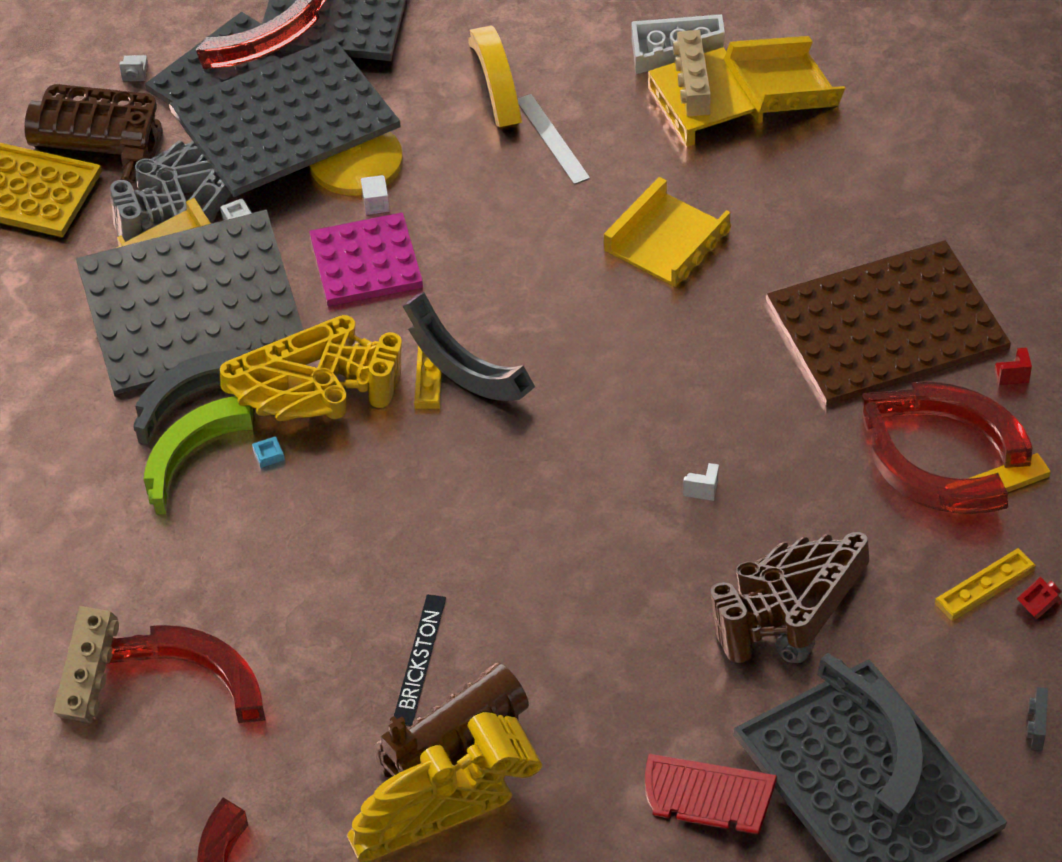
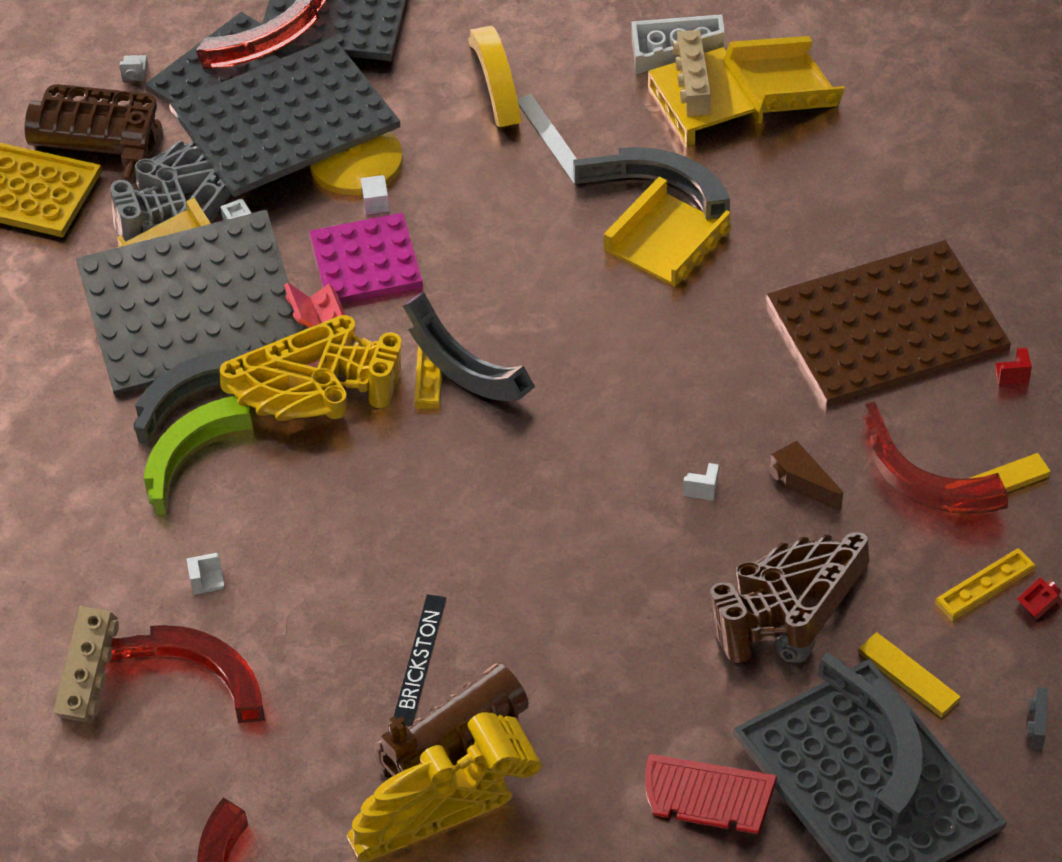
medium azure tile [252,436,285,468] -> none
clear red arch [862,382,1033,468] -> none
none -> white panel [187,553,225,595]
none -> coral bracket [284,283,346,328]
none -> dark grey arch [573,147,730,220]
none -> reddish brown slope [770,440,843,510]
none -> yellow tile [858,632,961,718]

